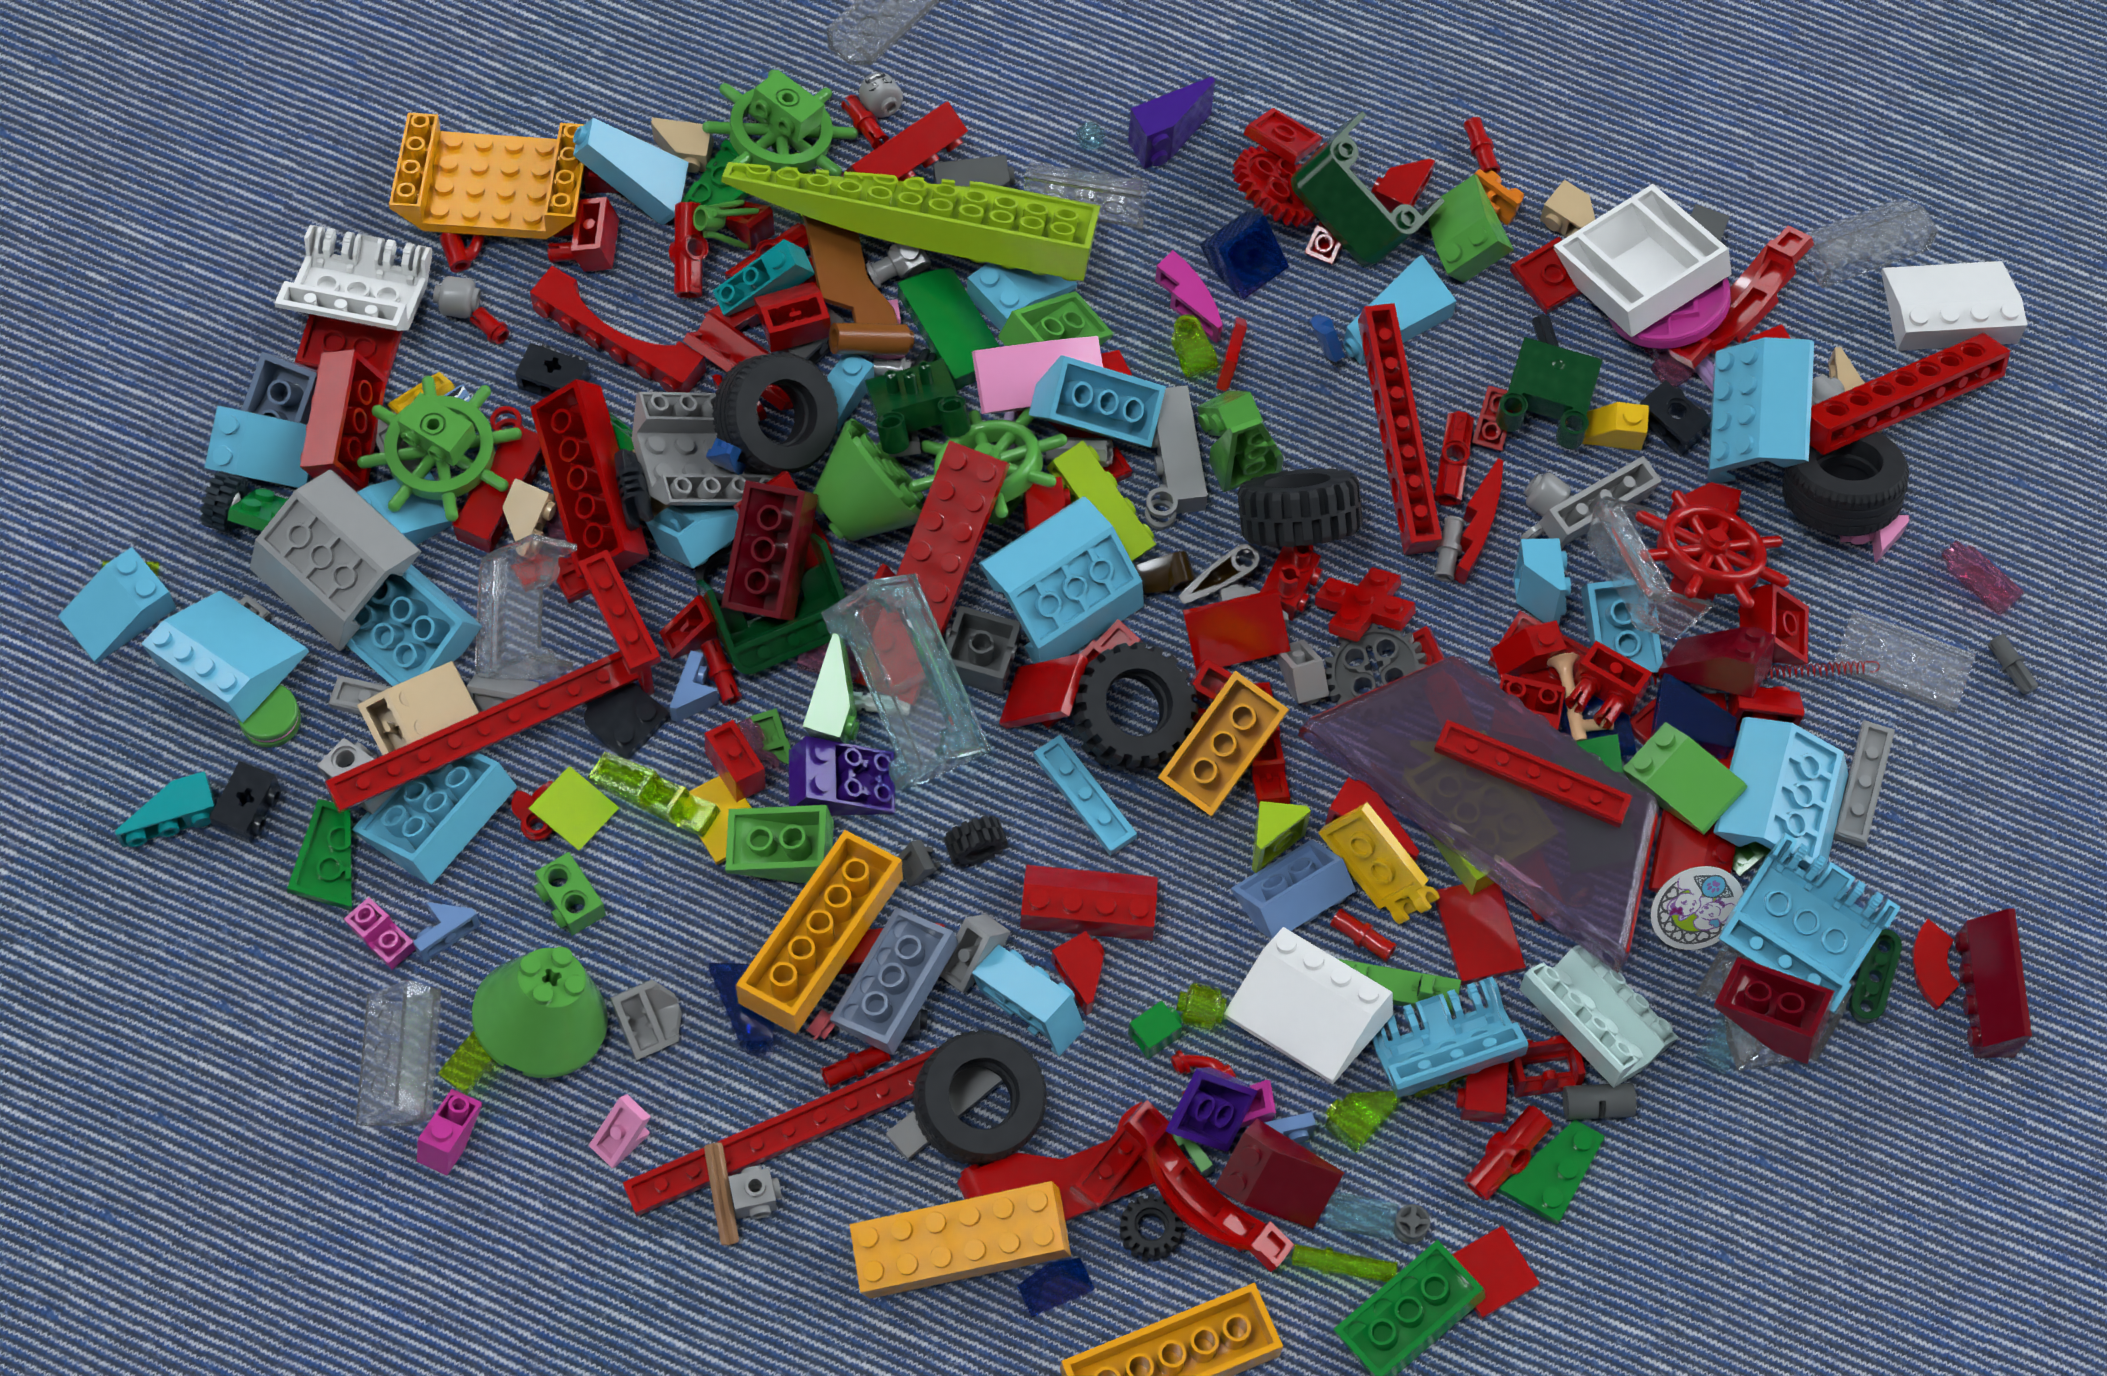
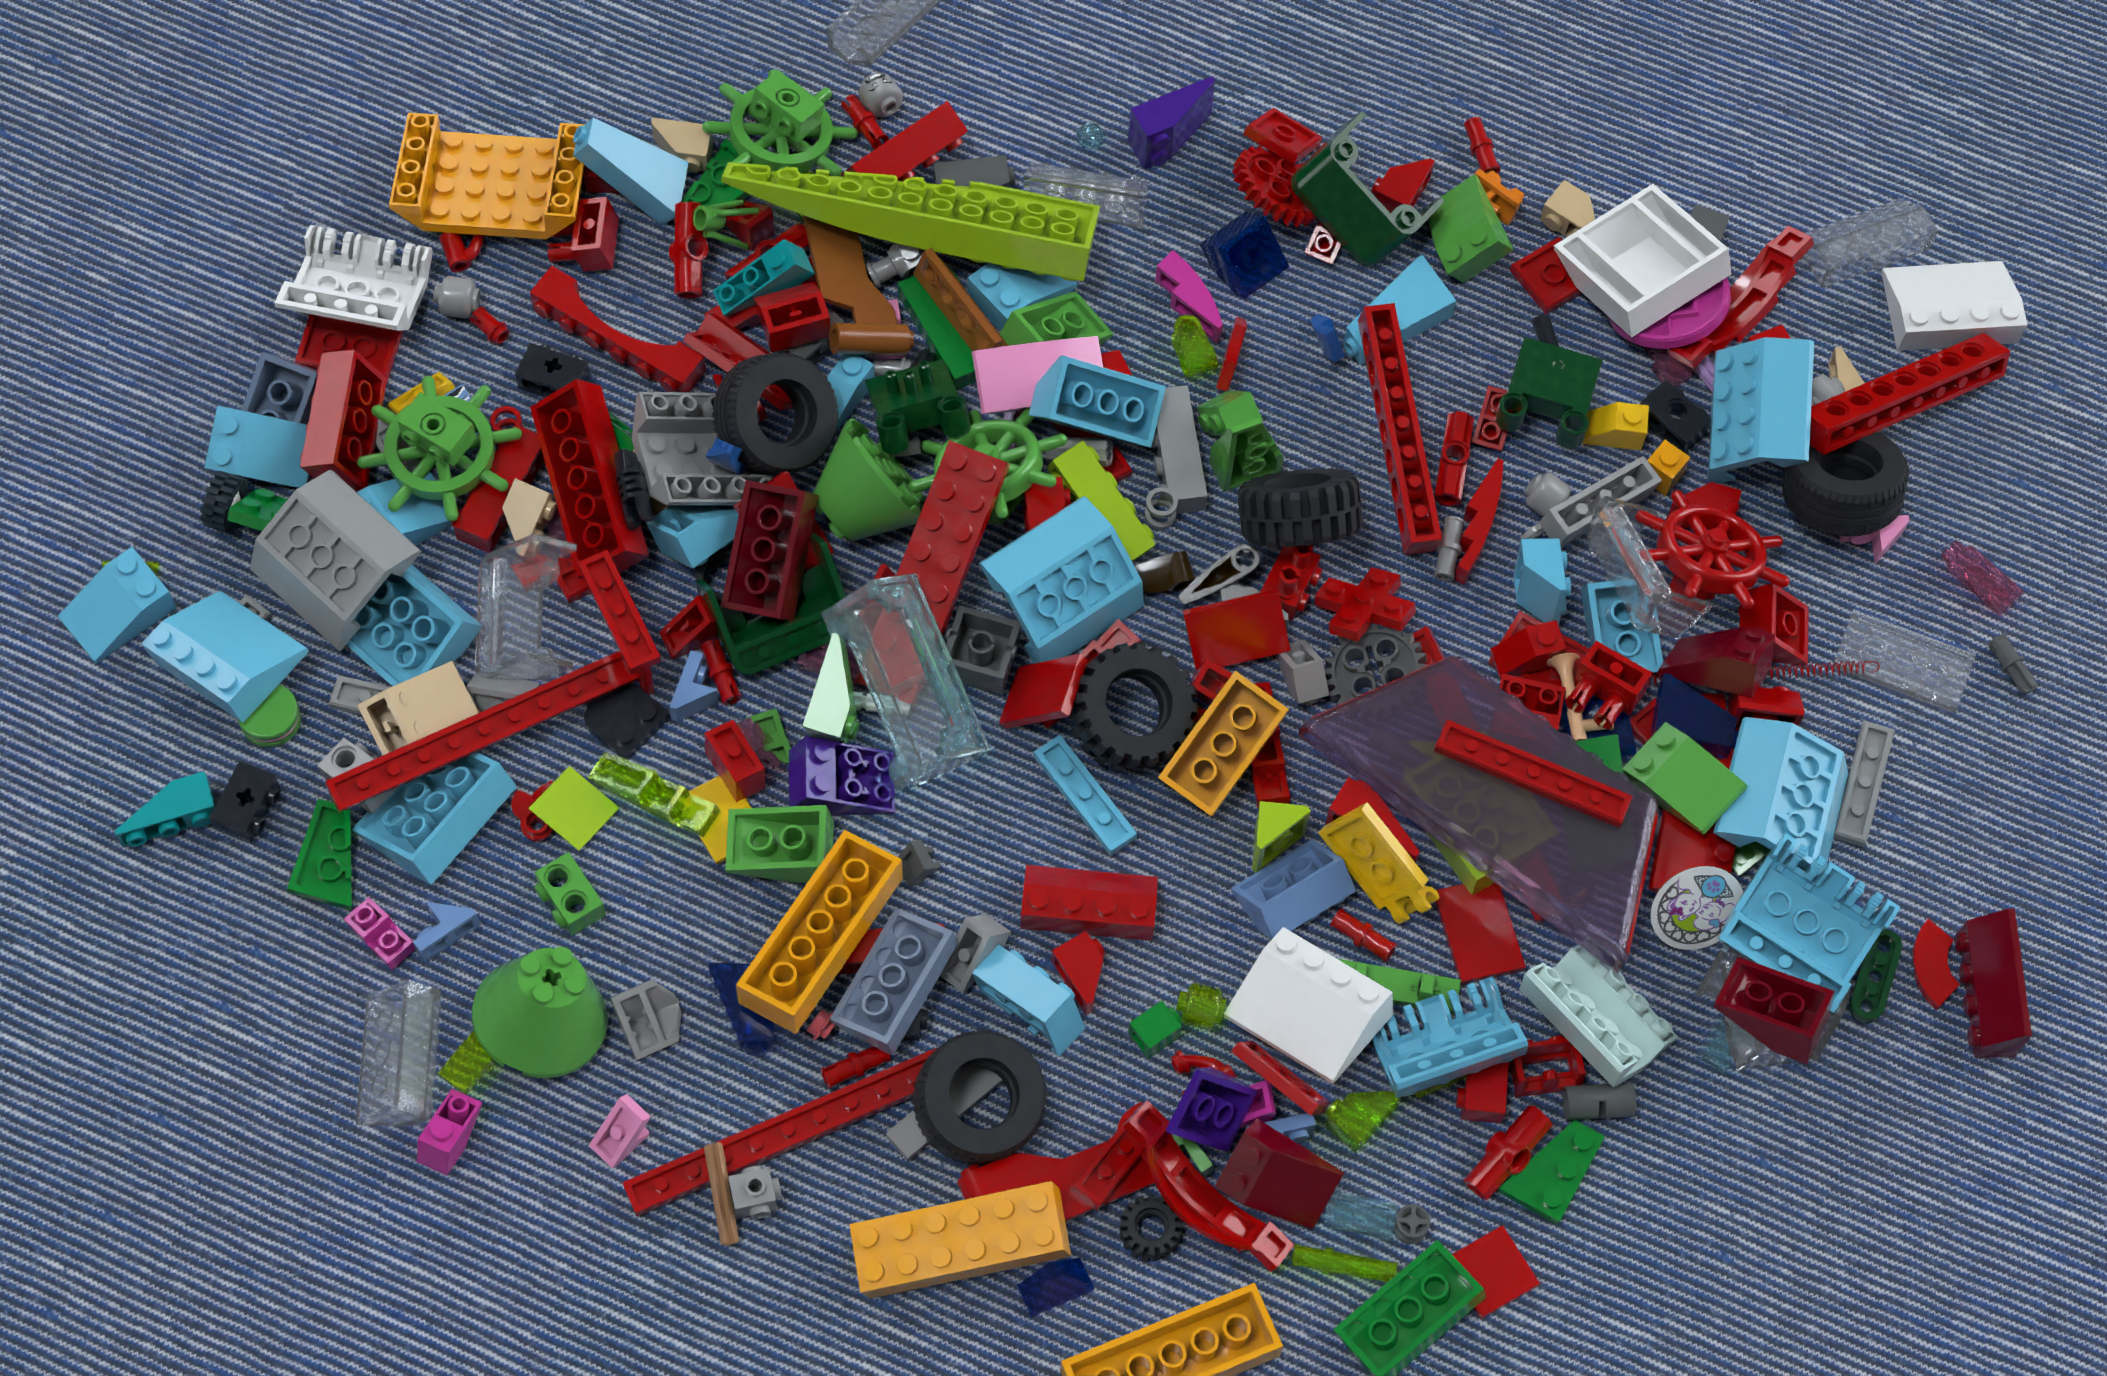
black tyre [943,816,1008,867] -> none
none -> dark orange fence [913,248,1008,352]
none -> red tile [1231,1041,1330,1116]
none -> light orange brick [1647,440,1691,496]

